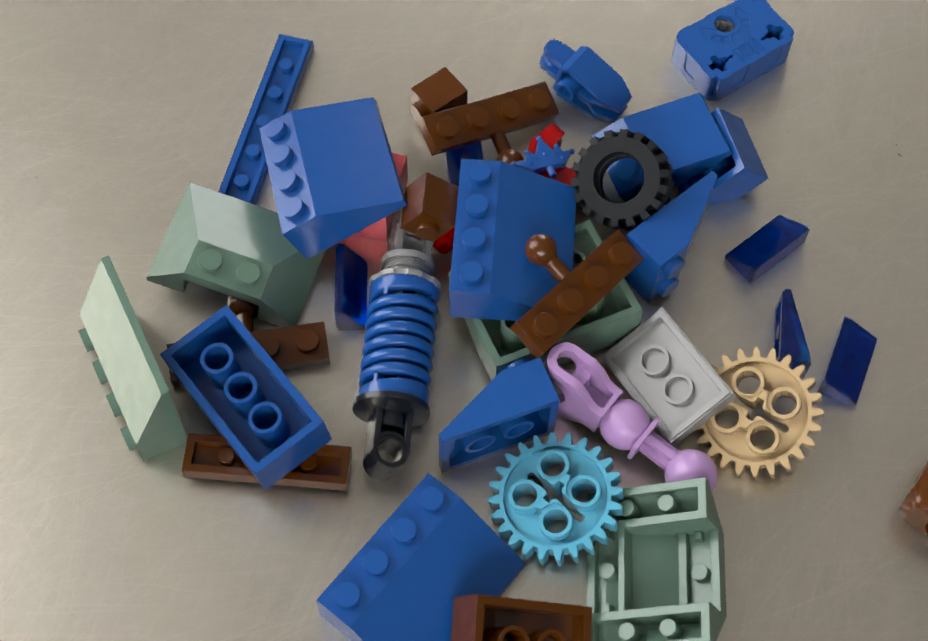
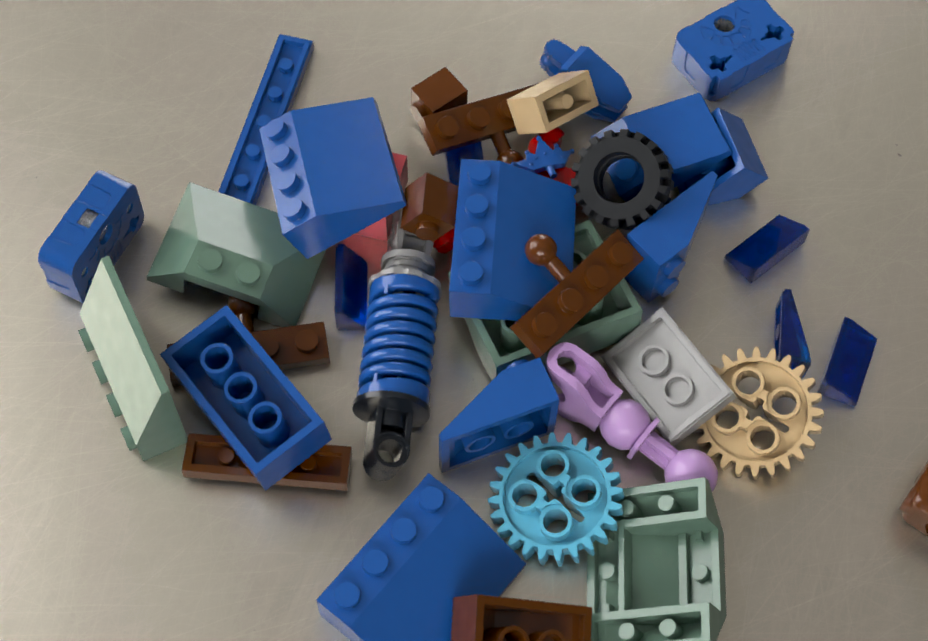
none -> blue axle [38,170,144,303]
none -> tan brick [506,70,599,134]

